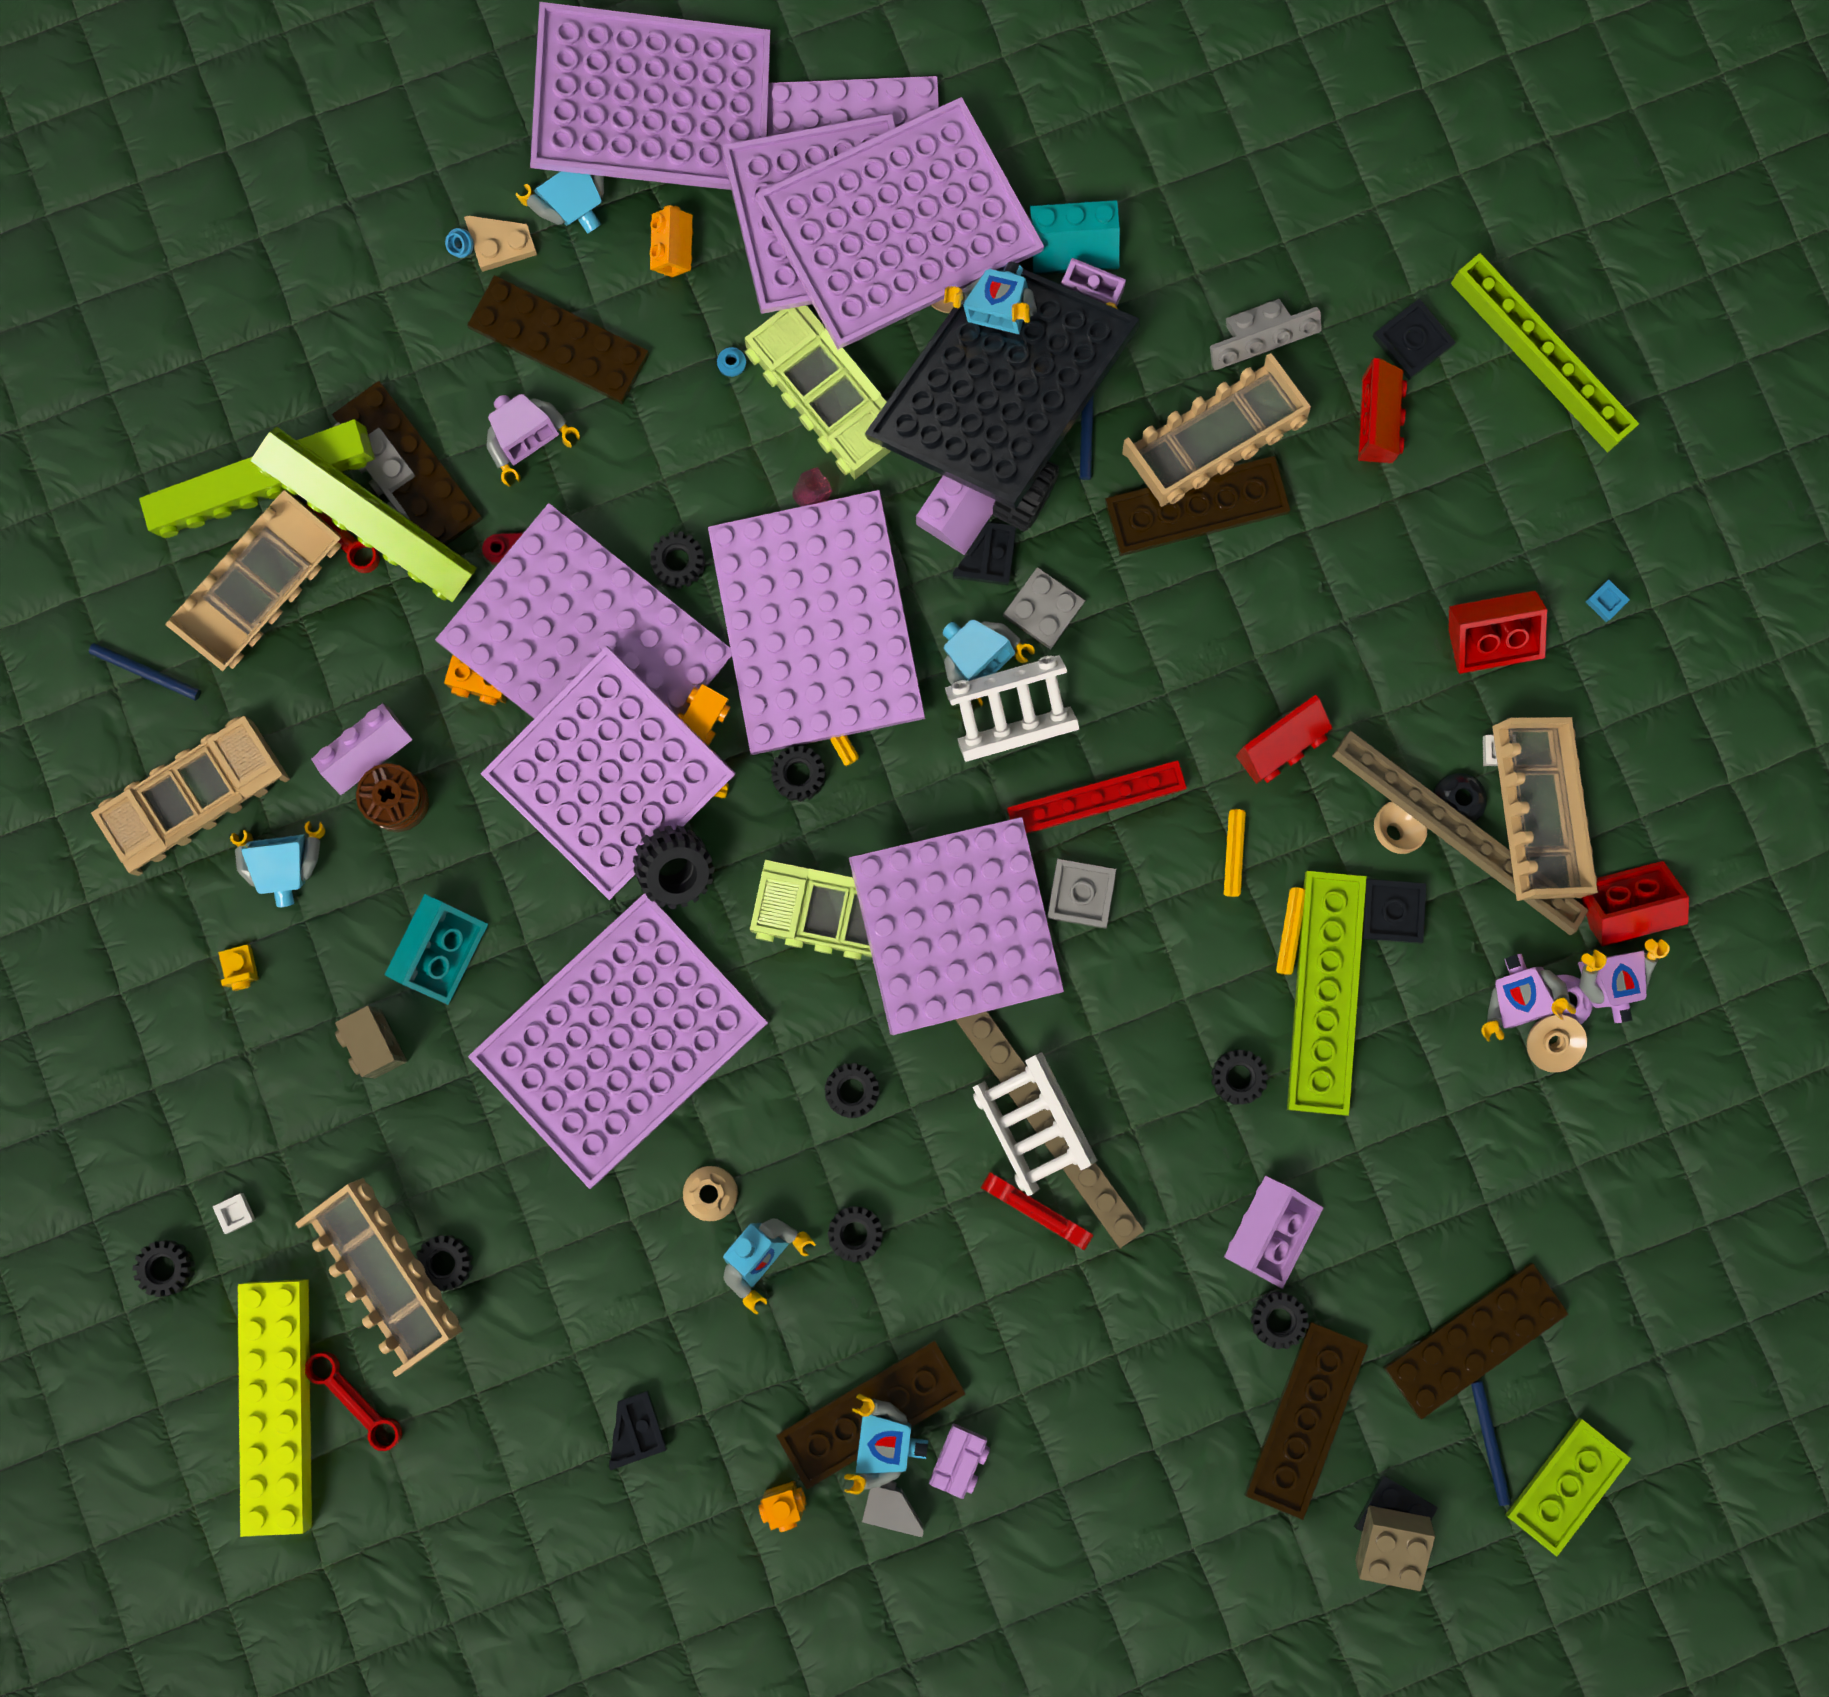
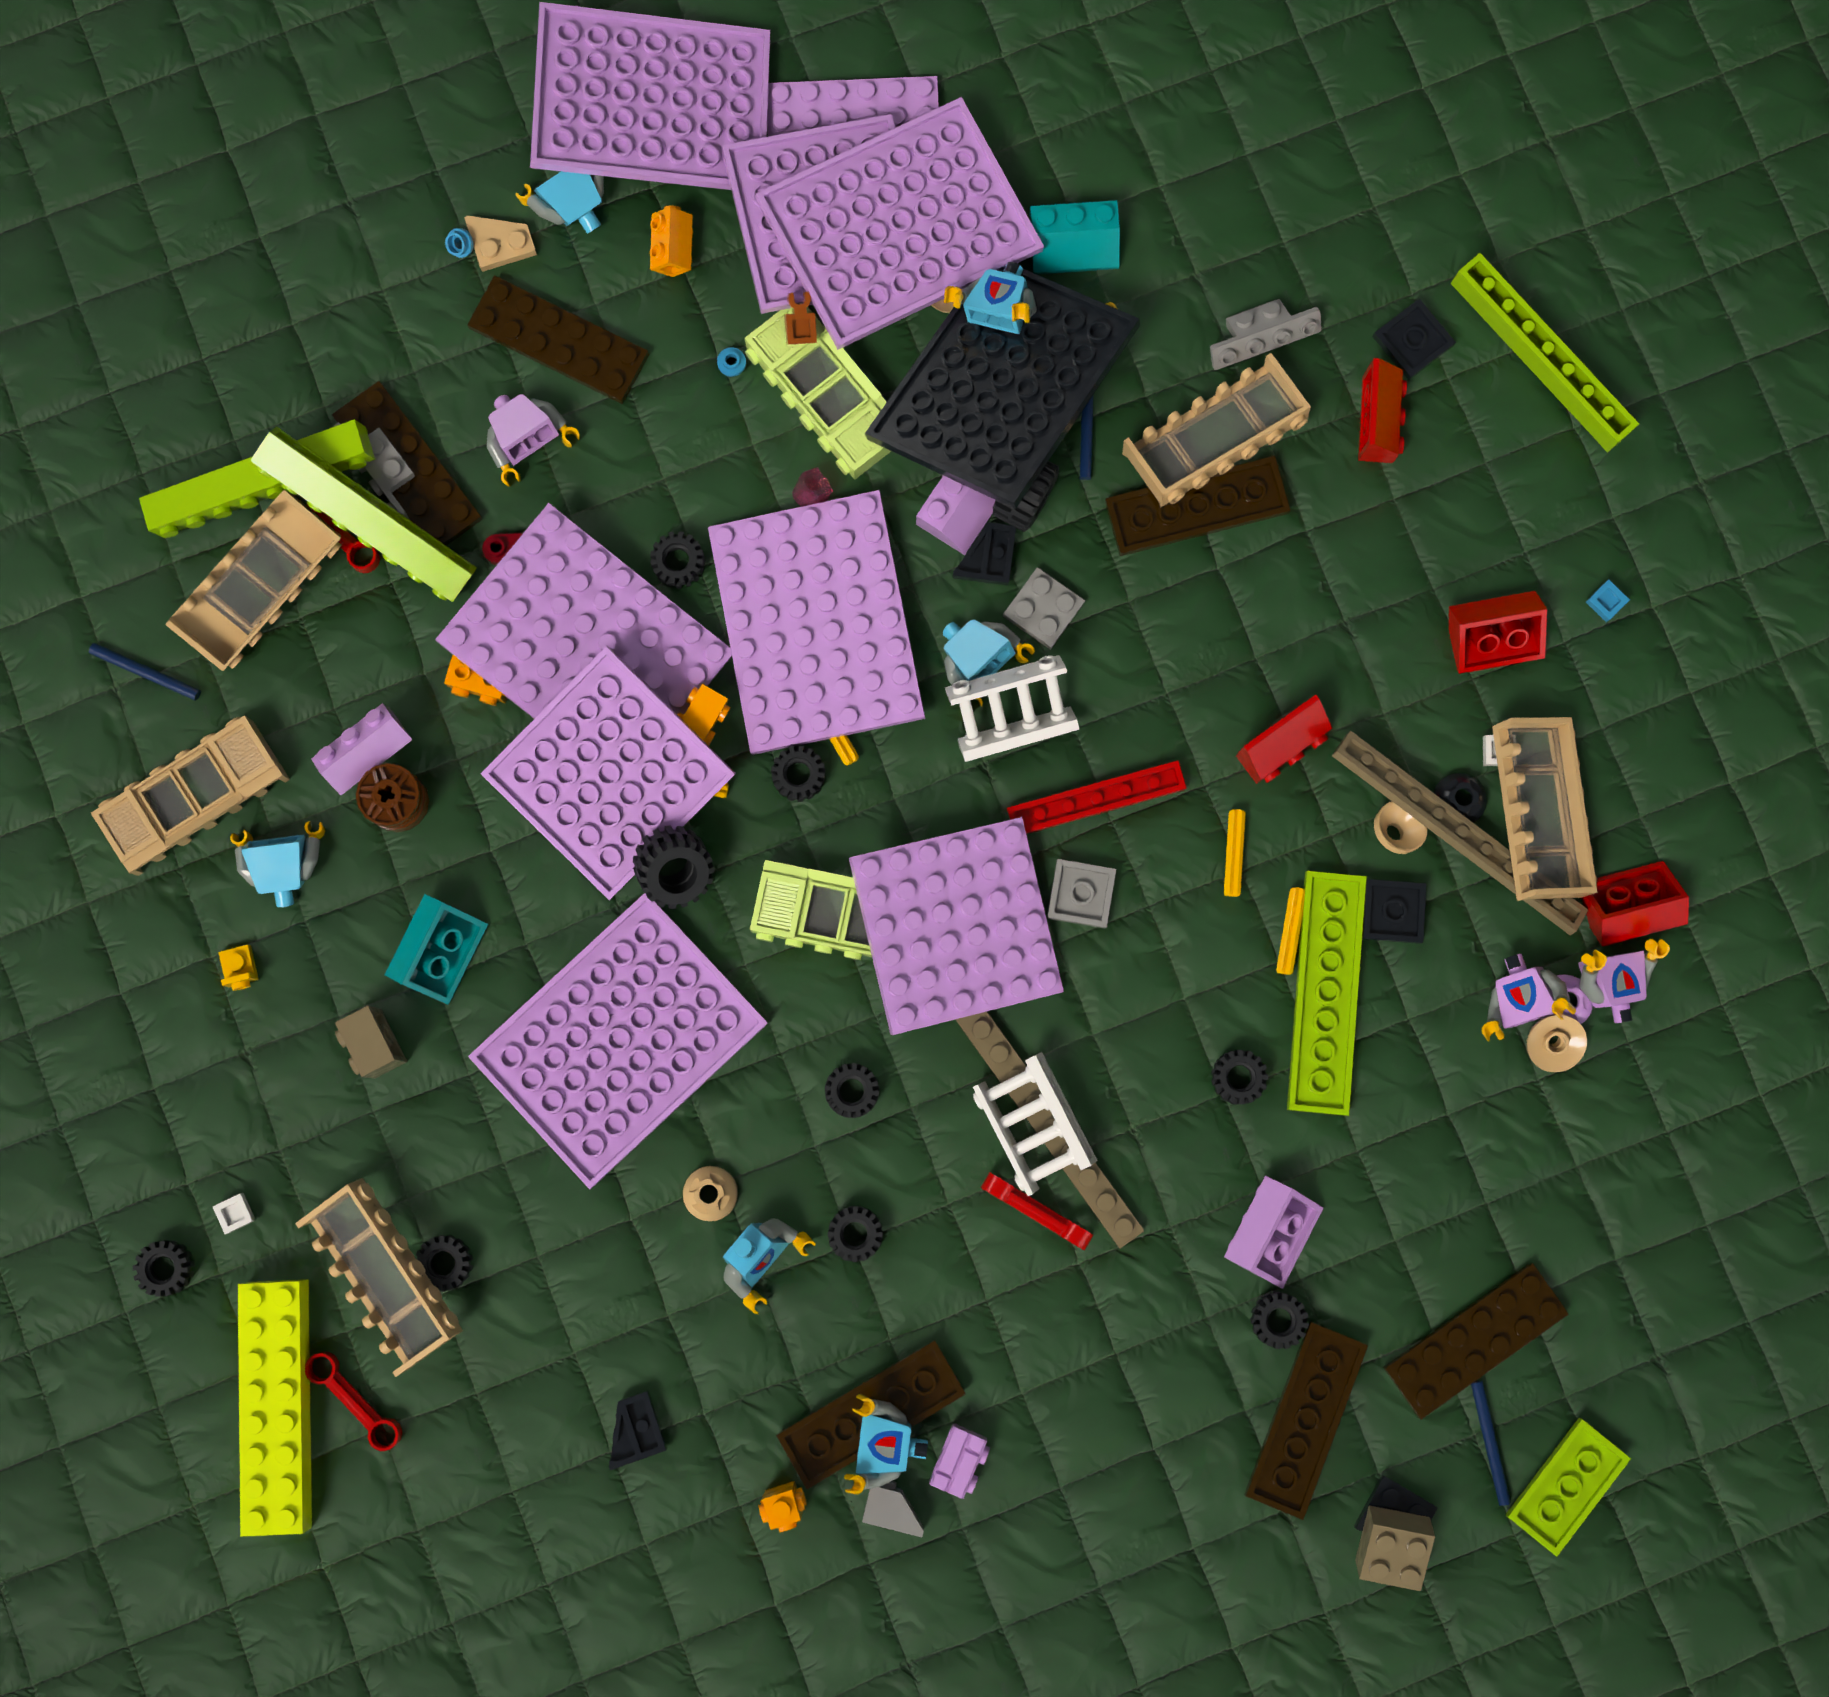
lavender brick [1061,258,1126,306] -> none
none -> dark orange plate [784,292,817,345]

